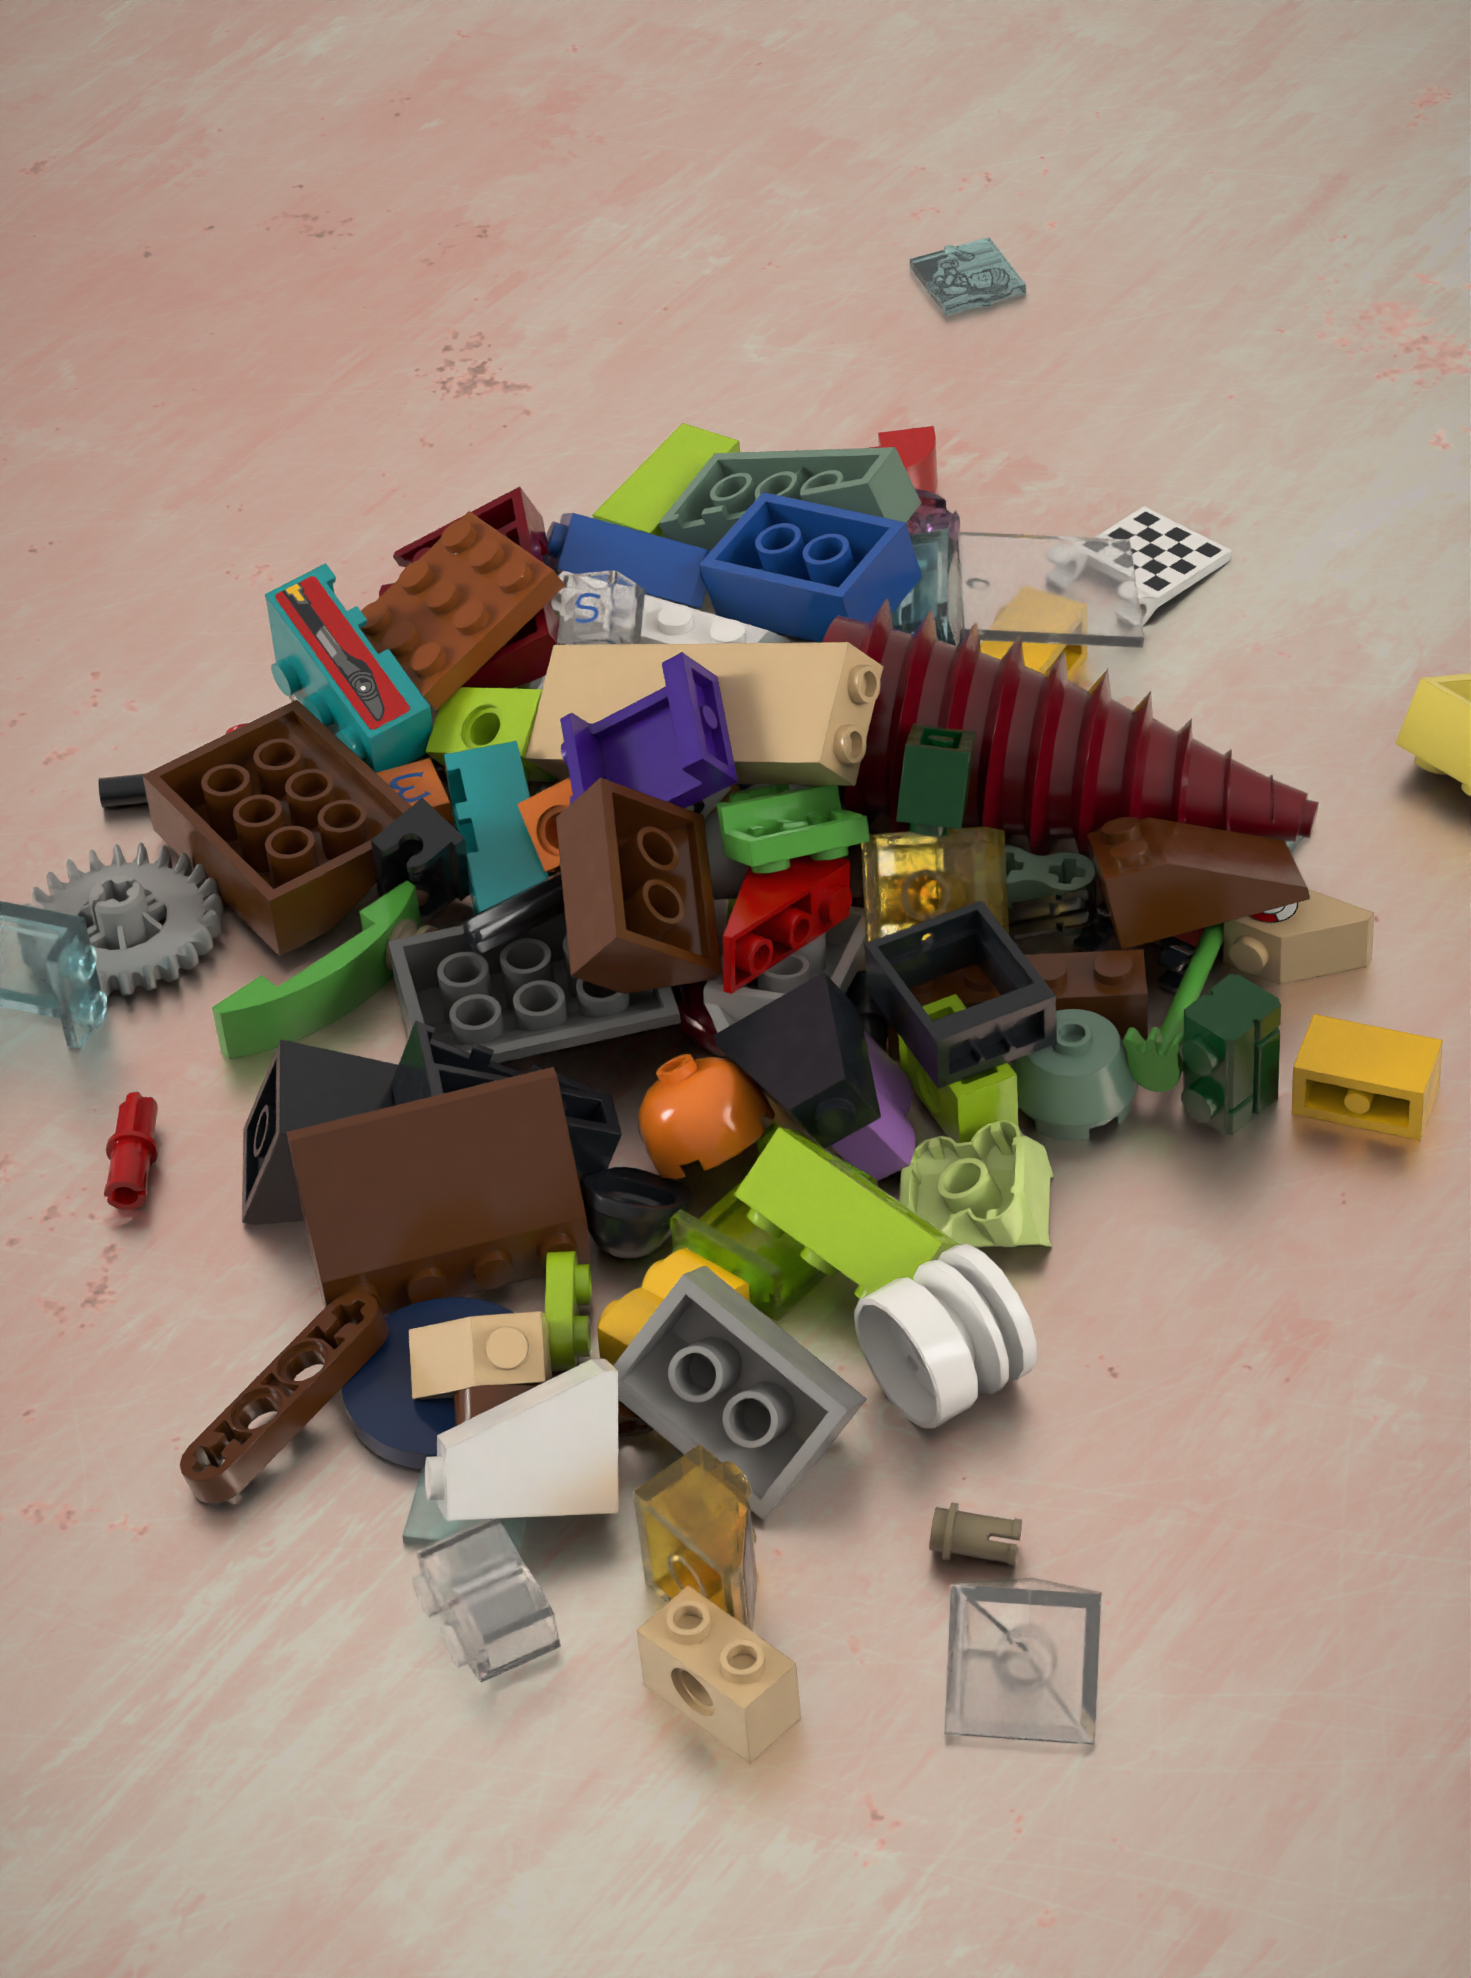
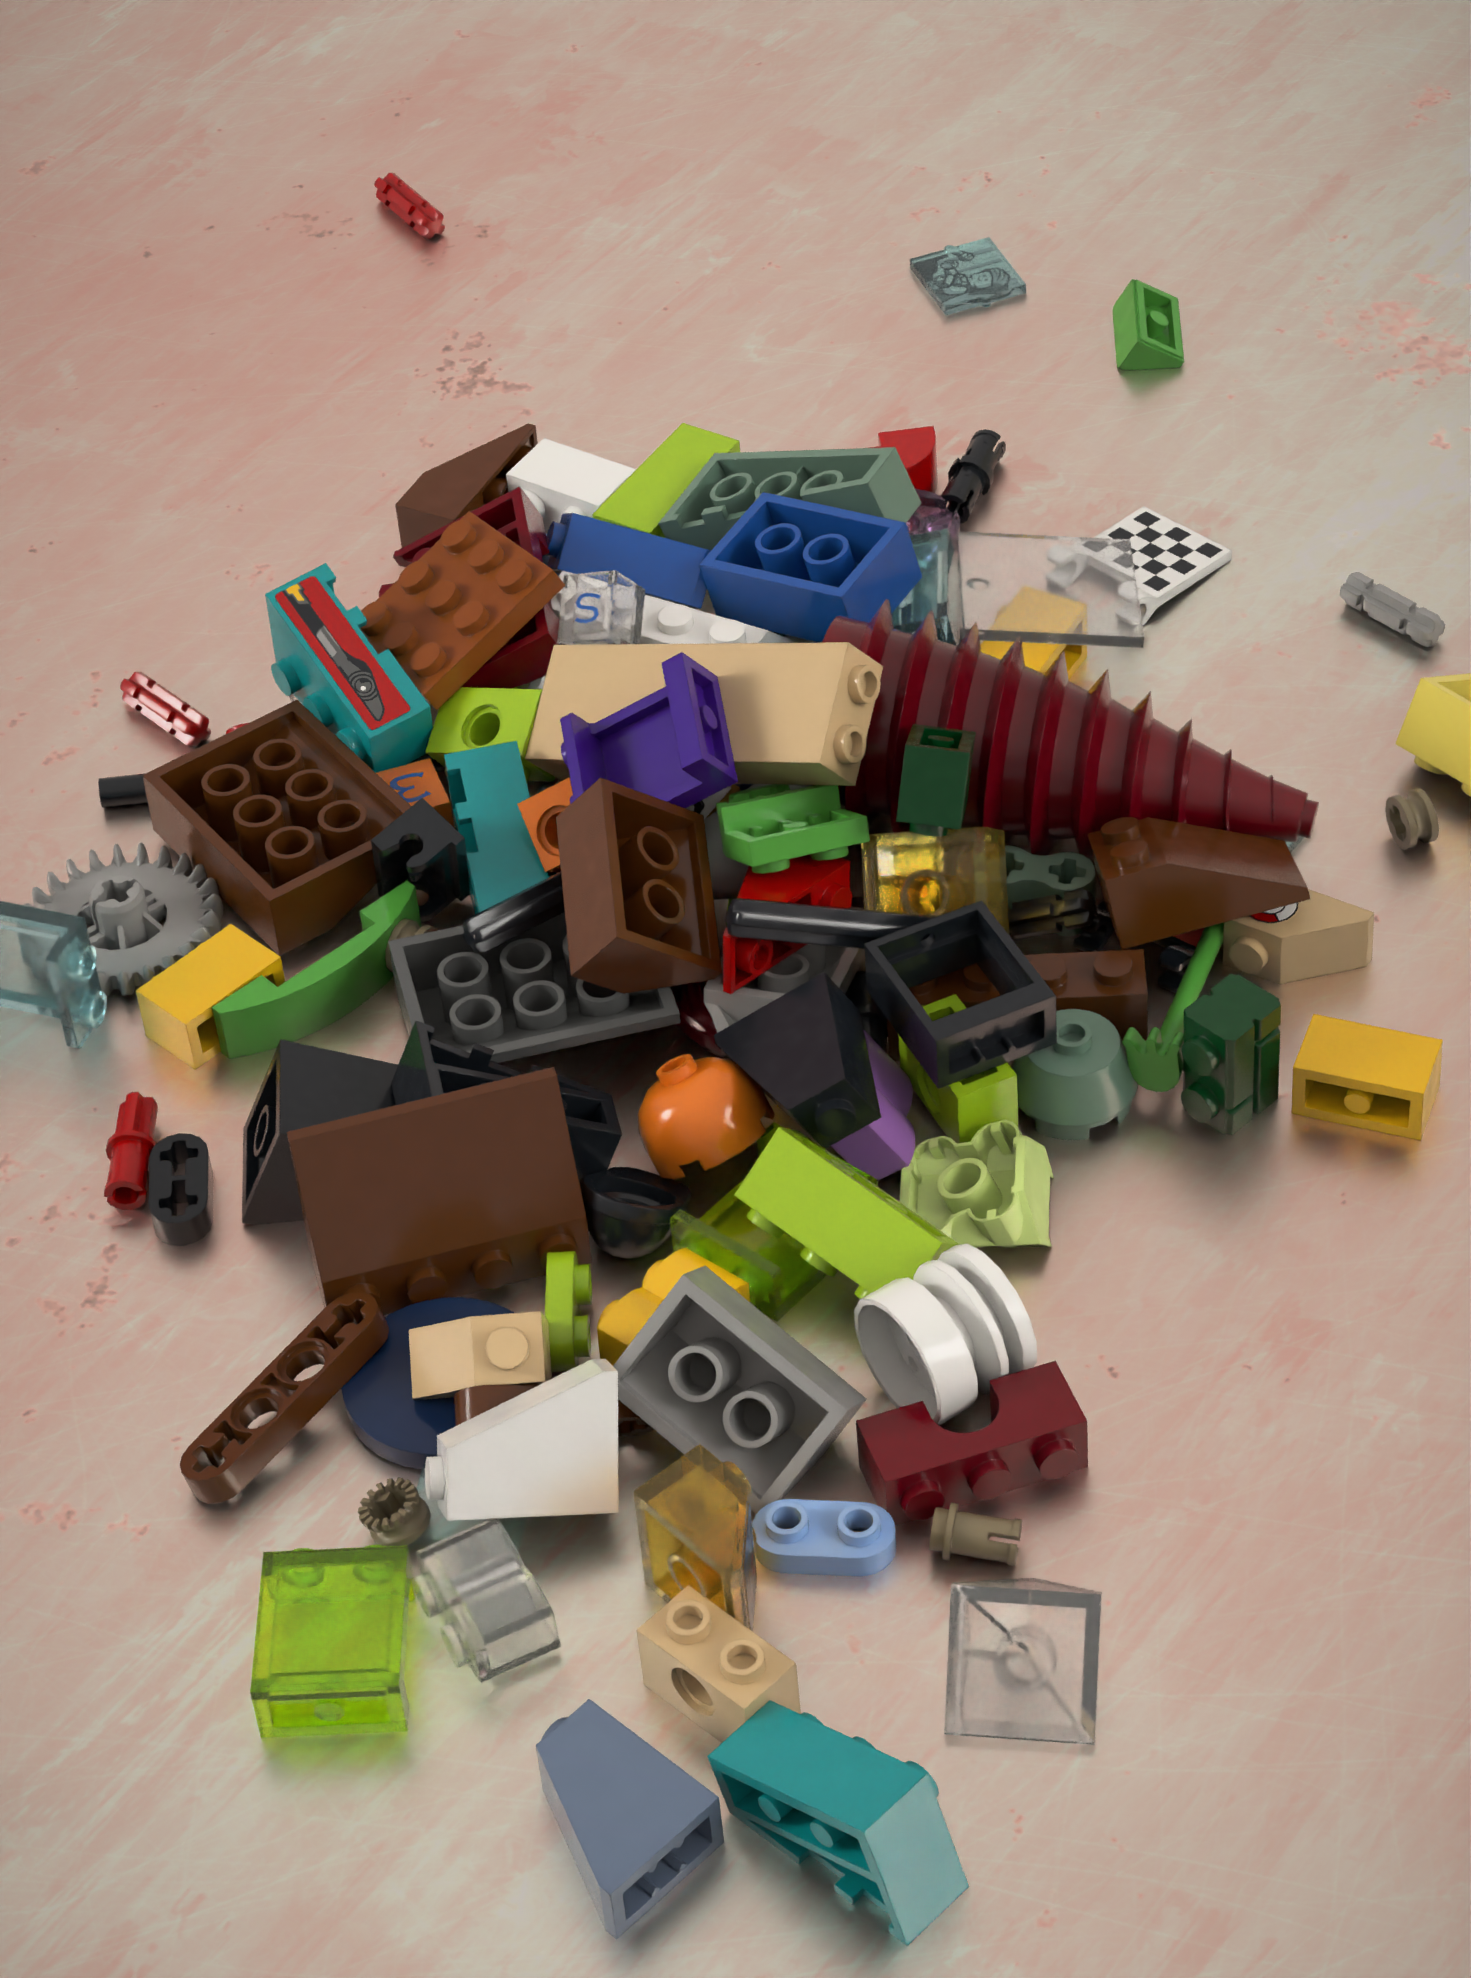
none -> axle [120,672,211,747]
none -> yellow brick [136,924,286,1070]
none -> black beam [149,1133,213,1246]
none -> clear neon green panel [250,1545,416,1738]
none -> dark tan bush [358,1477,431,1550]
none -> red axle [374,173,445,239]
none -> reddish brown slope [395,423,538,548]
none -> white brick [506,438,636,531]
none -> sand blue slope [536,1699,724,1939]
none -> teal wedge [707,1700,969,1946]
none -> black axle [725,898,938,949]
none -> light blue plate [752,1499,896,1576]
none -> dark red arch [856,1361,1088,1526]
none -> black pin [935,429,1006,525]
none -> bright green slope [1112,279,1184,370]
none -> light grey axle [1340,572,1445,647]
none -> dark tan bush [1385,788,1439,850]

